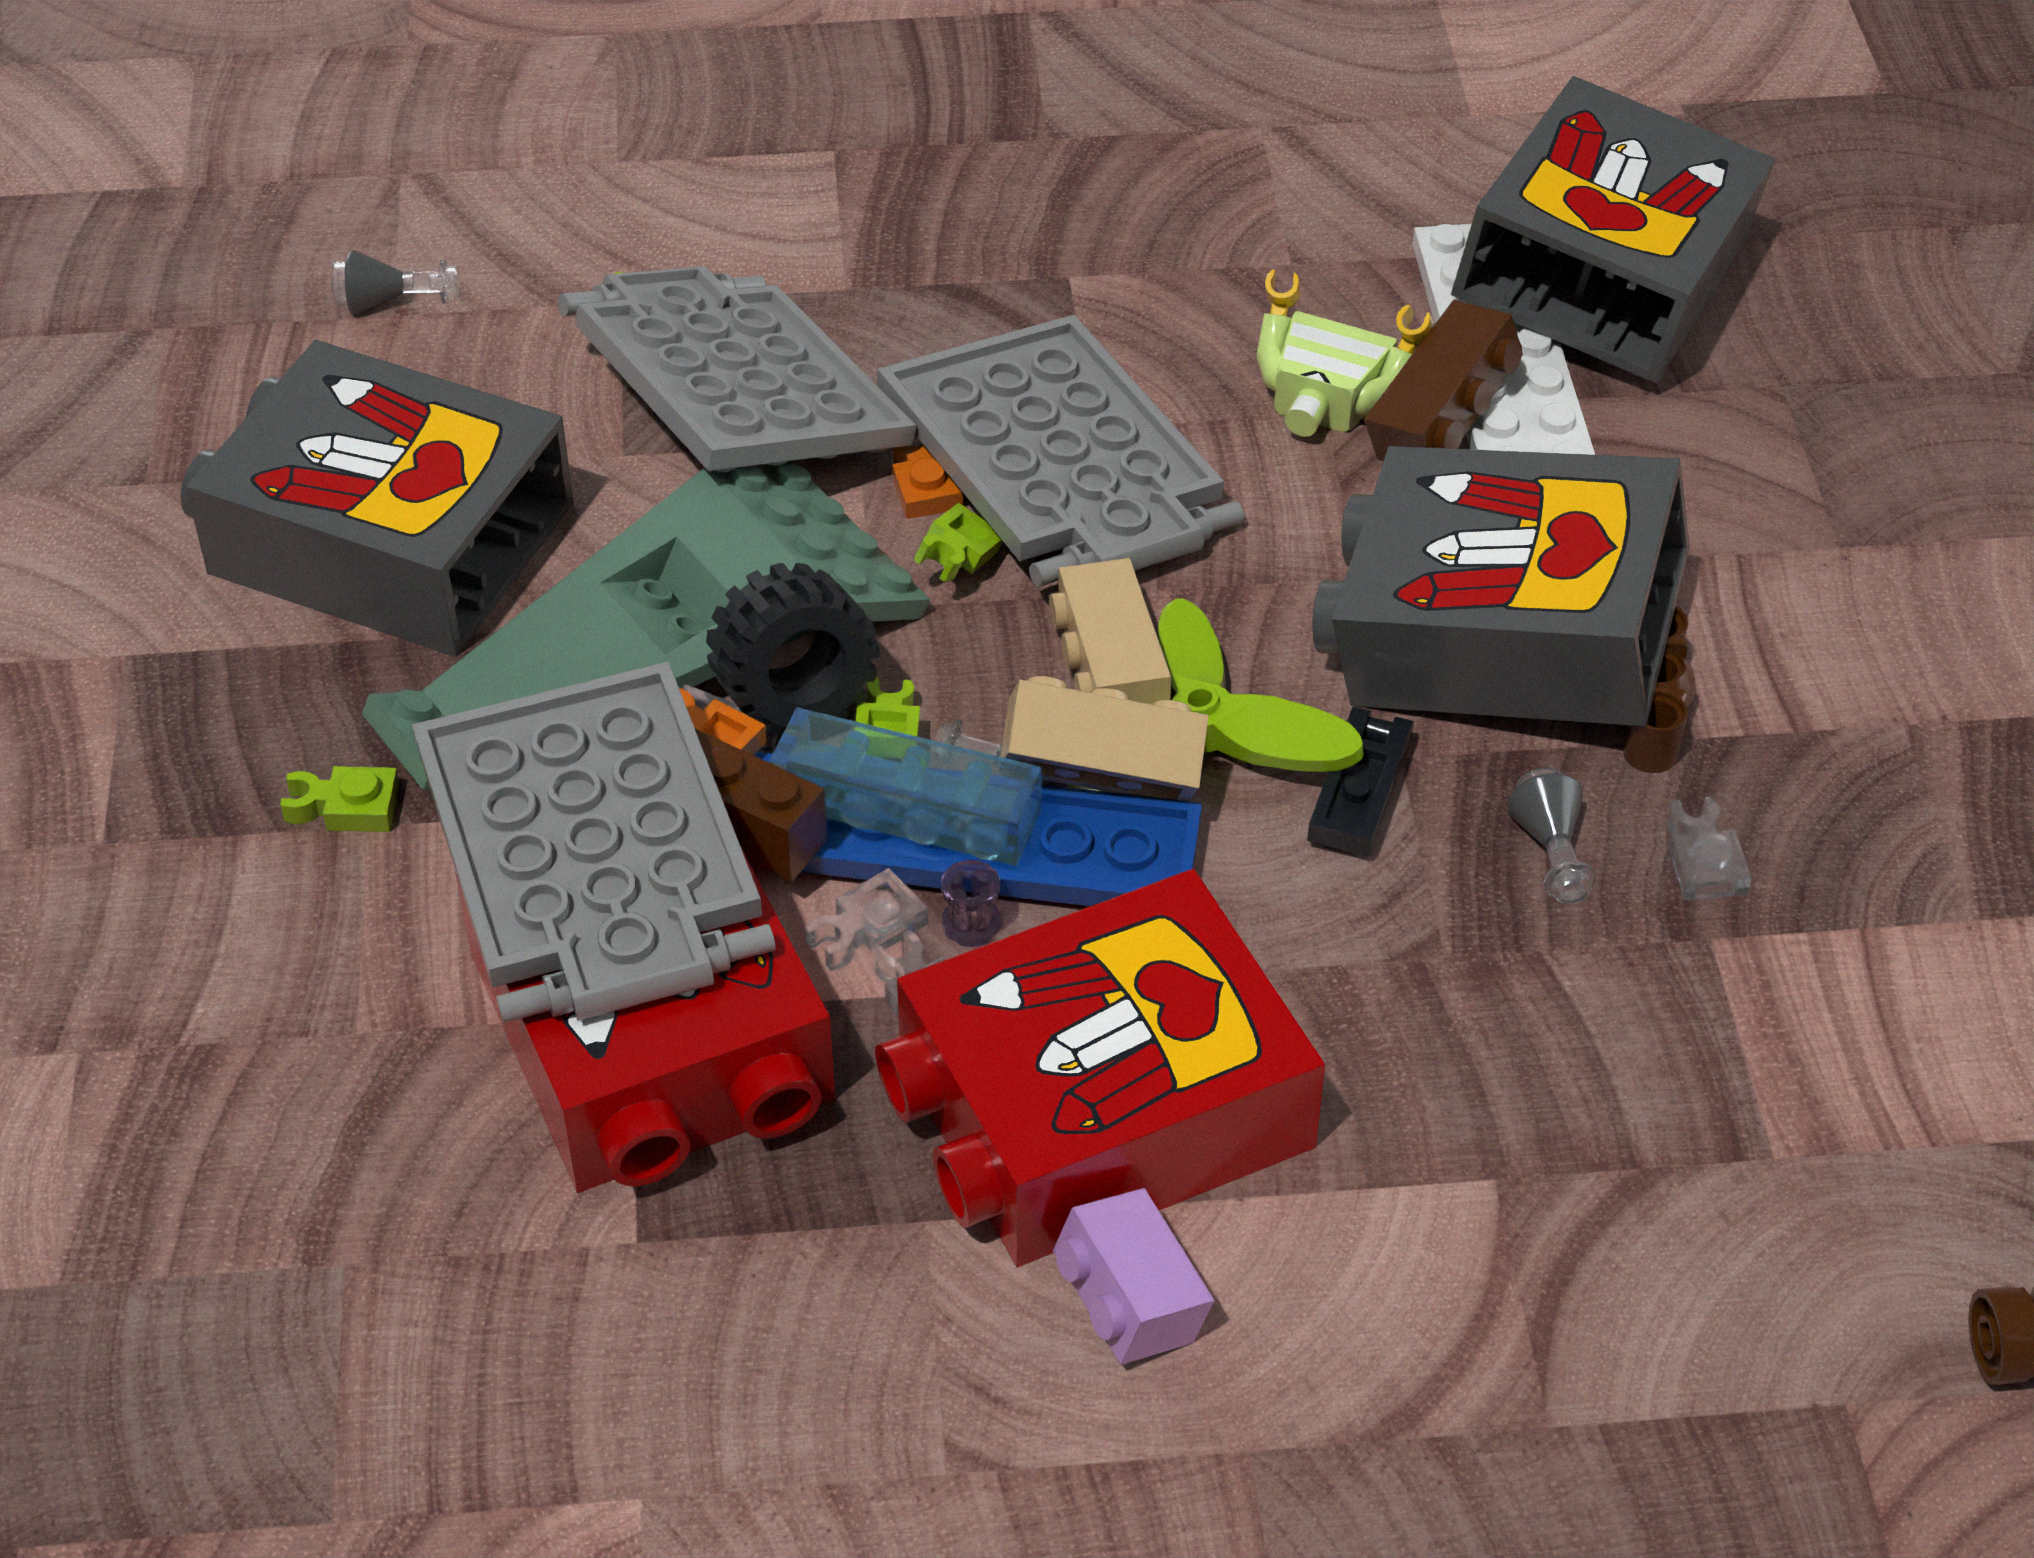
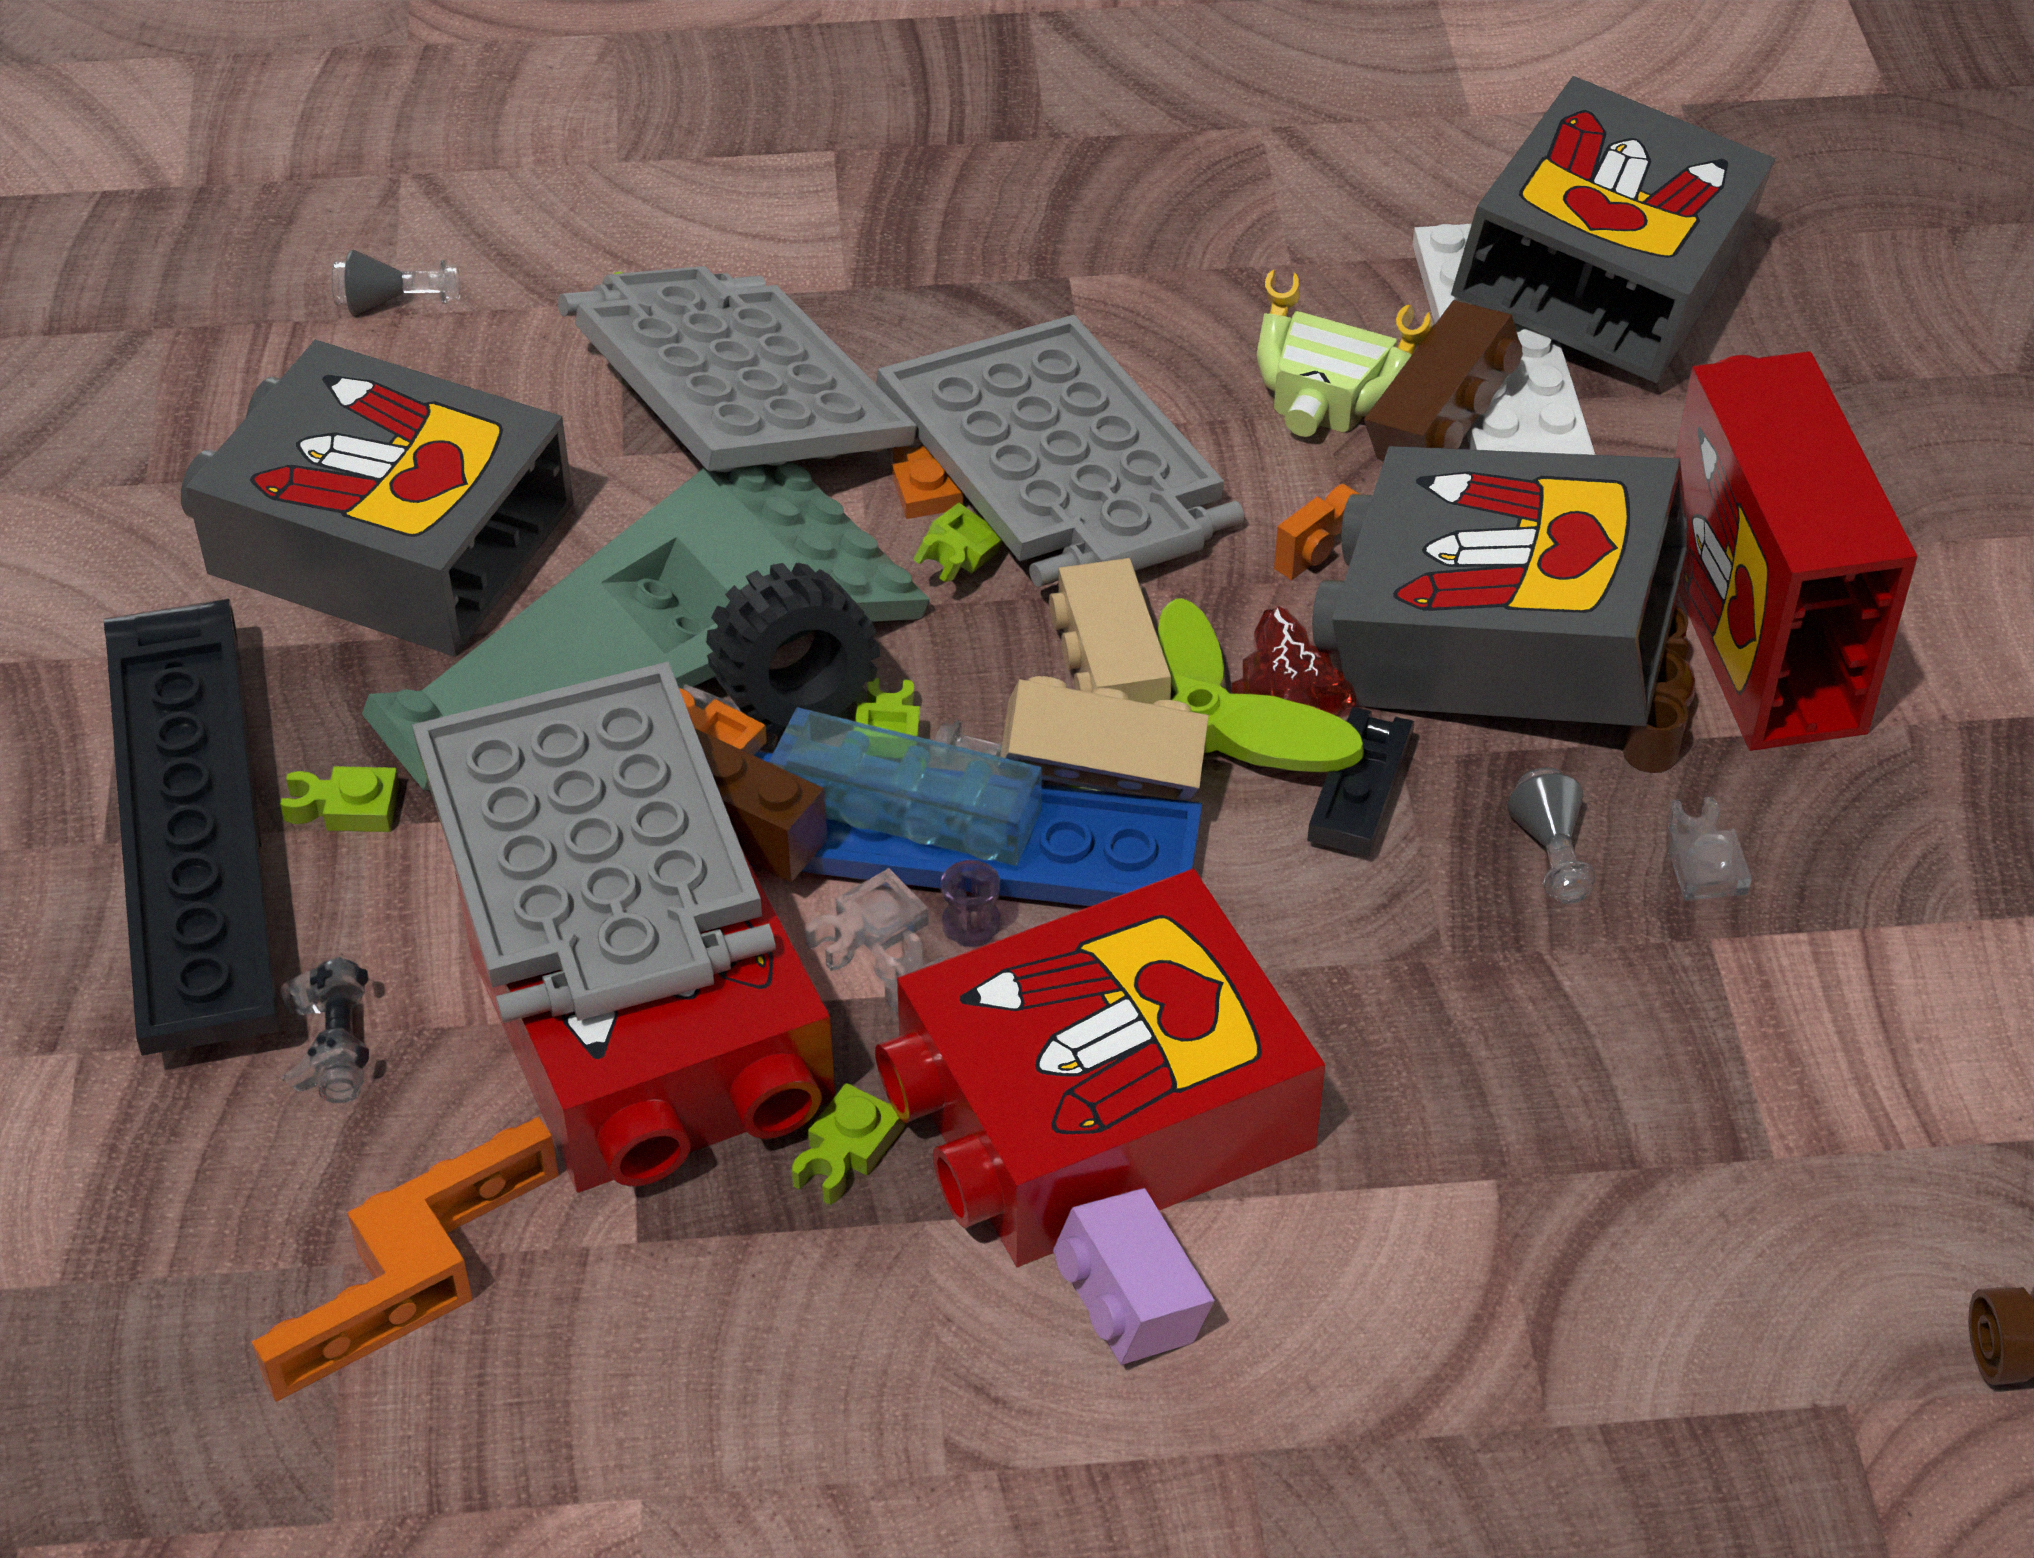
none -> black hinge [104,599,280,1056]
none -> orange bracket [251,1116,559,1402]
none -> clear piece [280,957,369,1103]
none -> lime plate [792,1083,905,1205]
none -> clear red rock [1231,606,1356,717]
none -> orange plate [1274,484,1359,580]
none -> red brick [1674,351,1918,751]

